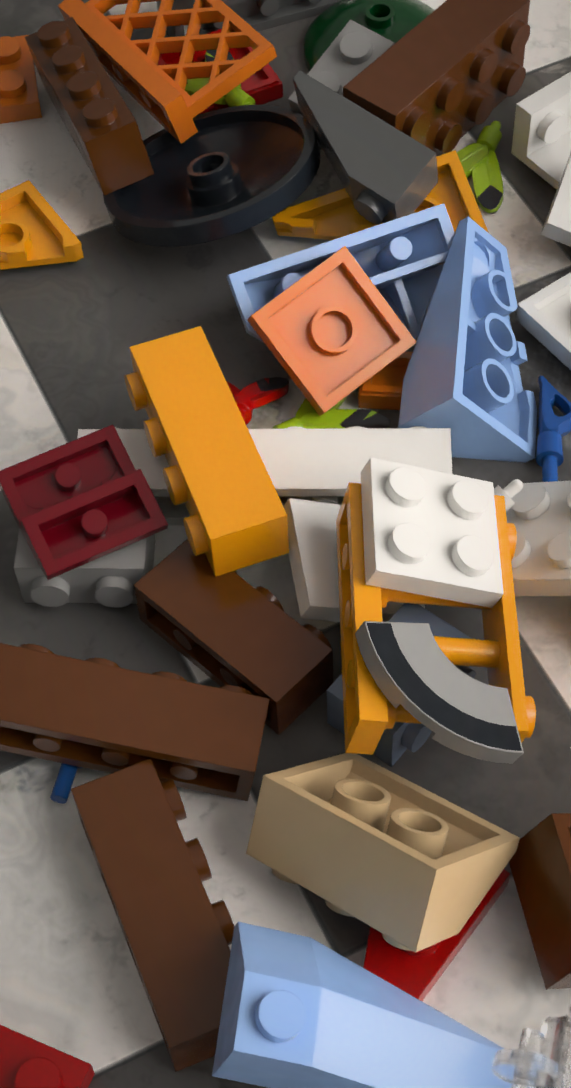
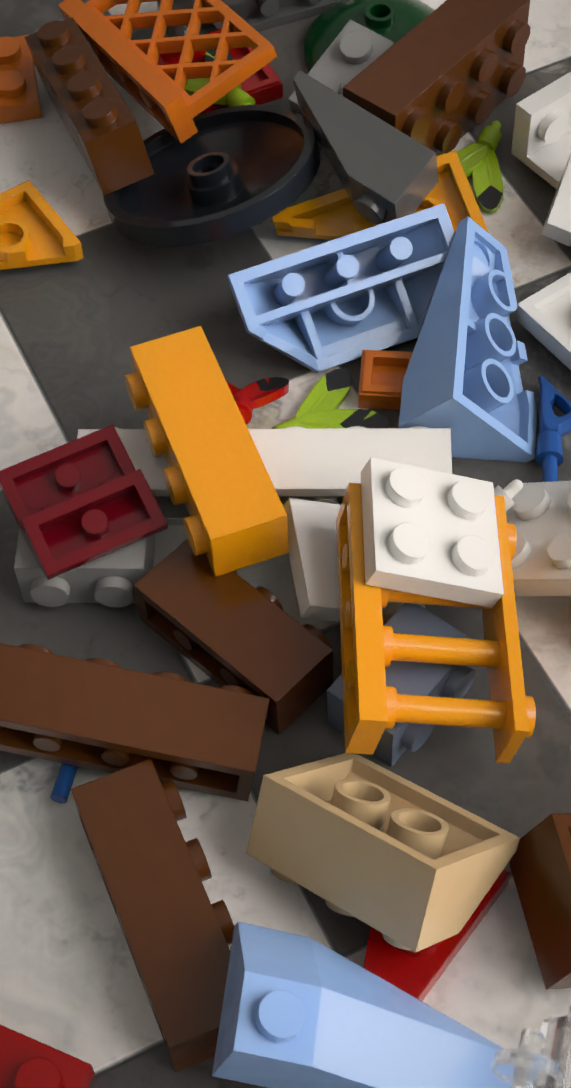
orange plate [247,246,417,416] -> none
light grey tile [355,621,524,764] -> none

